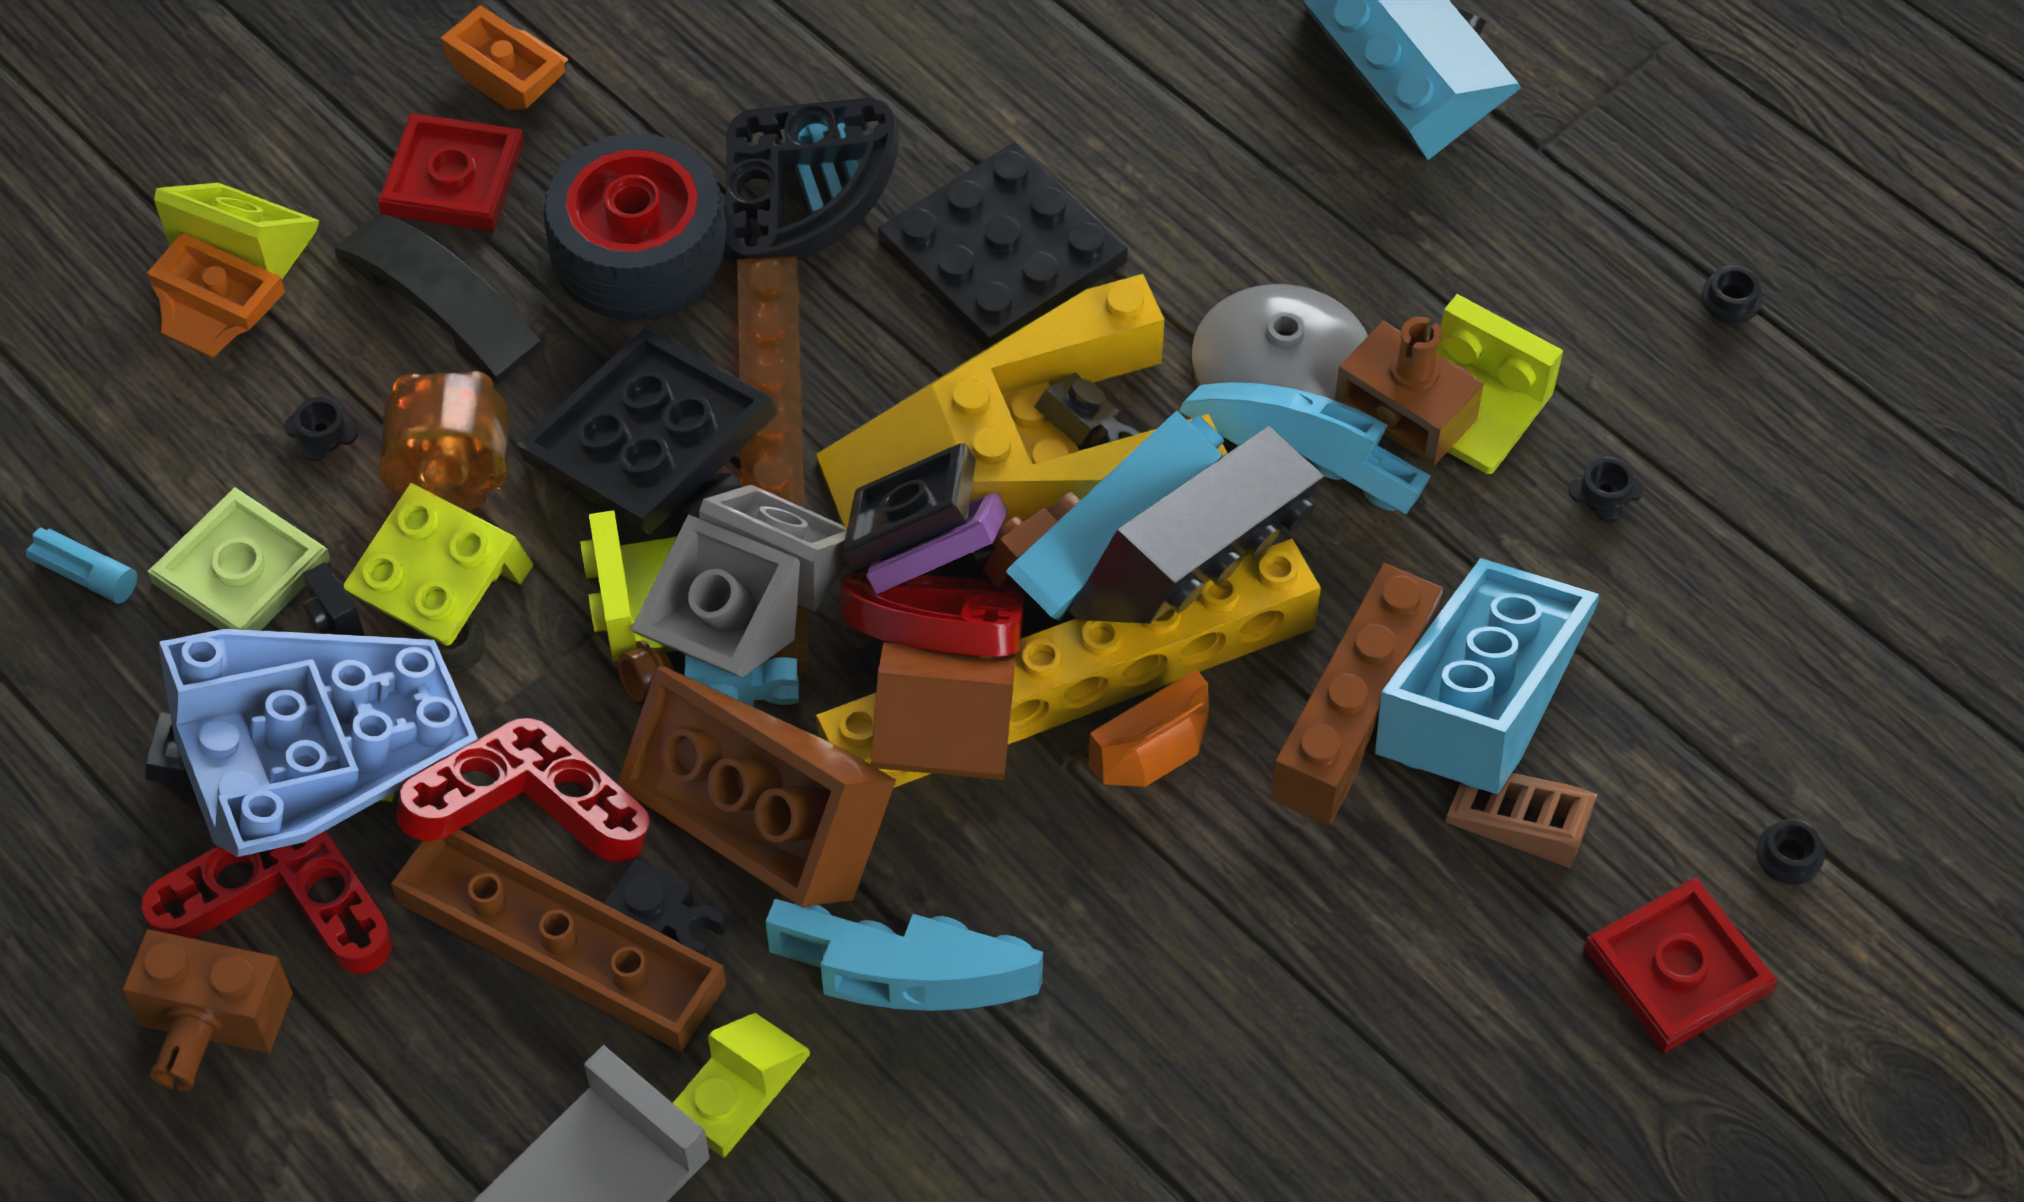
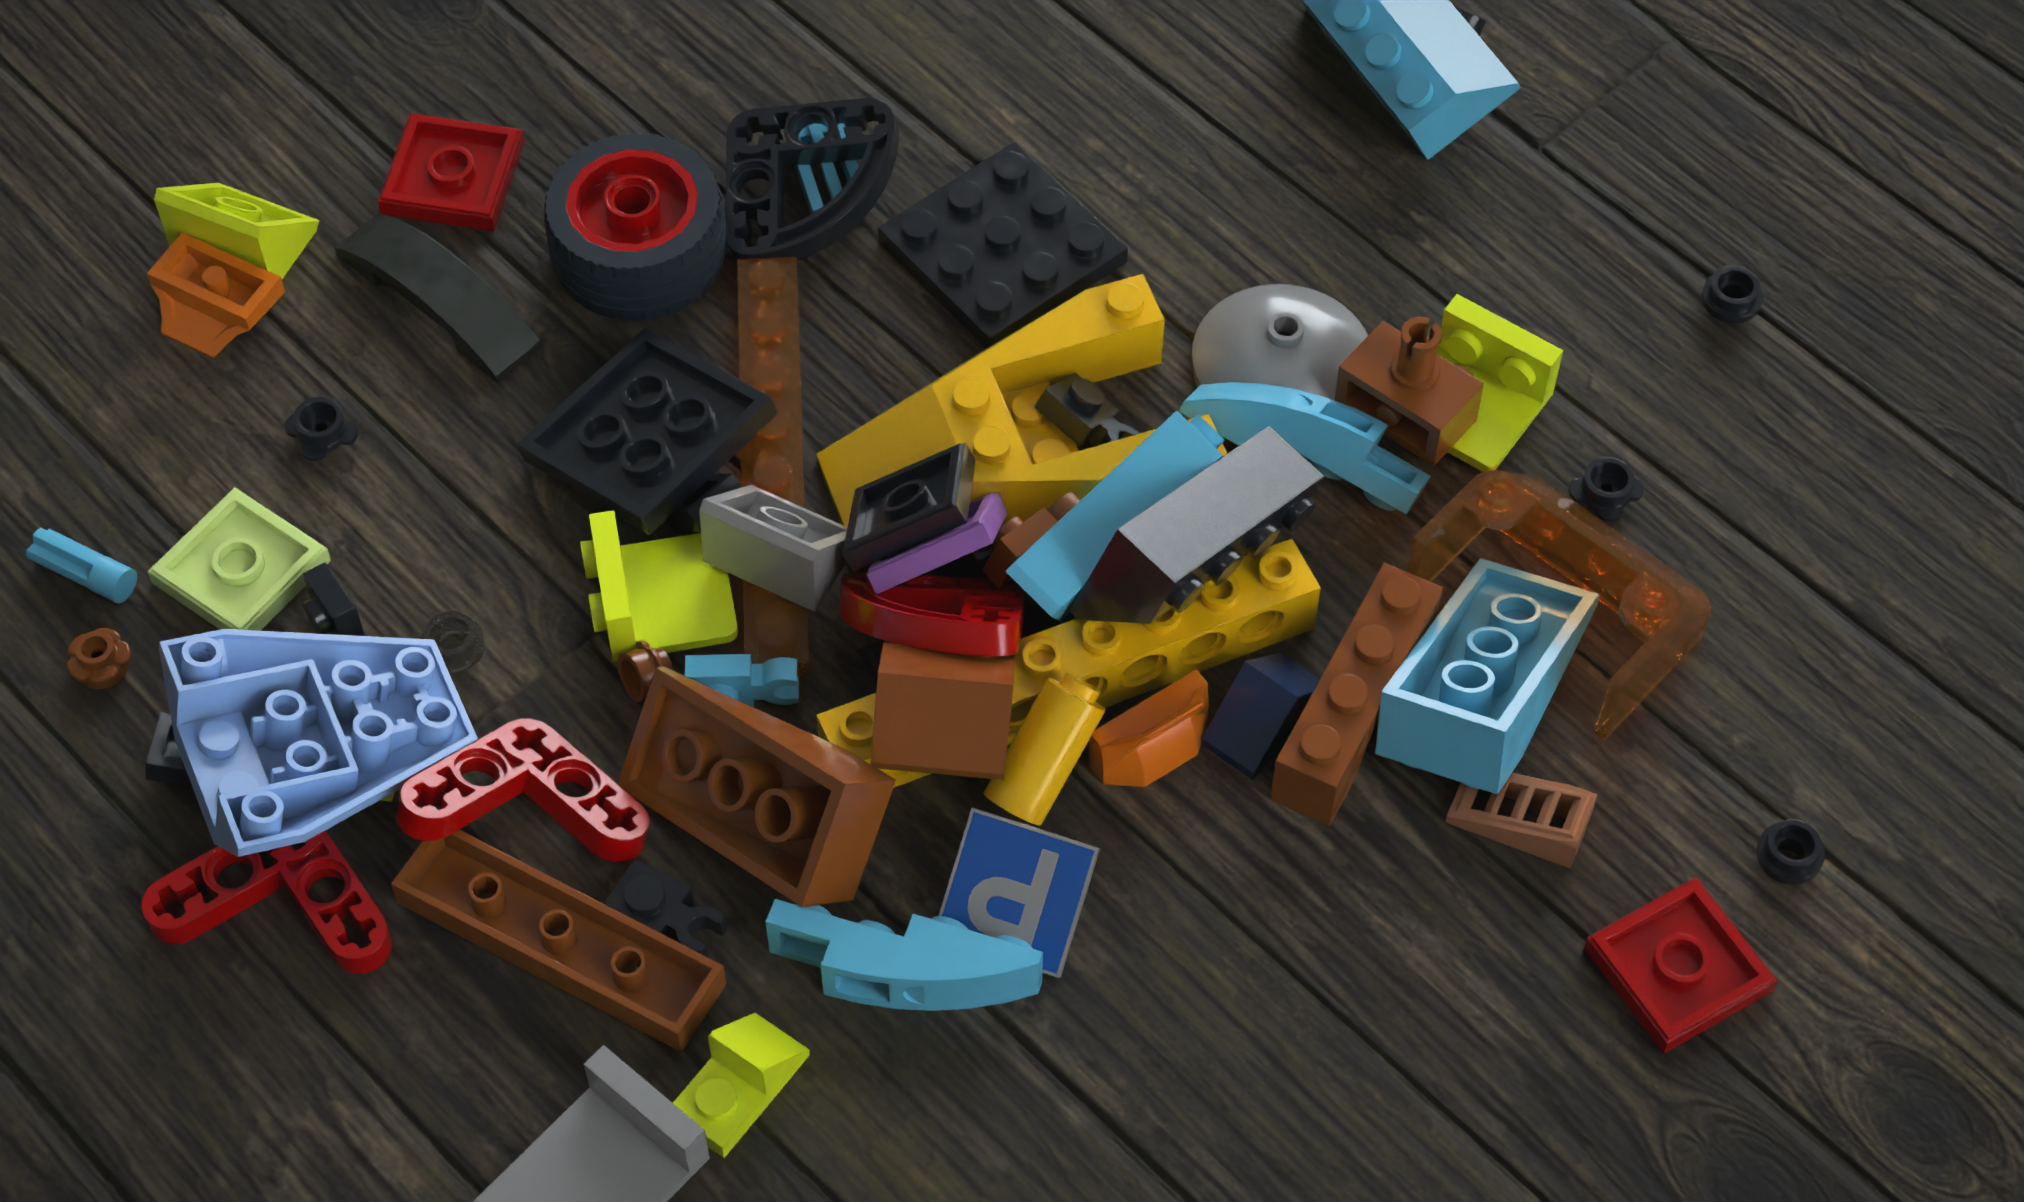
dark orange brick [123,929,293,1092] -> none
neon yellow bracket [344,483,534,646] -> none
clear orange brick [380,371,510,511] -> none
orange slope [440,5,569,110] -> none
light grey slope [630,515,800,678] -> none
none -> dark orange plate [67,628,131,689]
none -> blue piece [939,807,1100,978]
none -> yellow brick [984,673,1106,826]
none -> dark blue slope [1201,653,1320,780]
none -> clear orange windscreen [1407,470,1711,740]

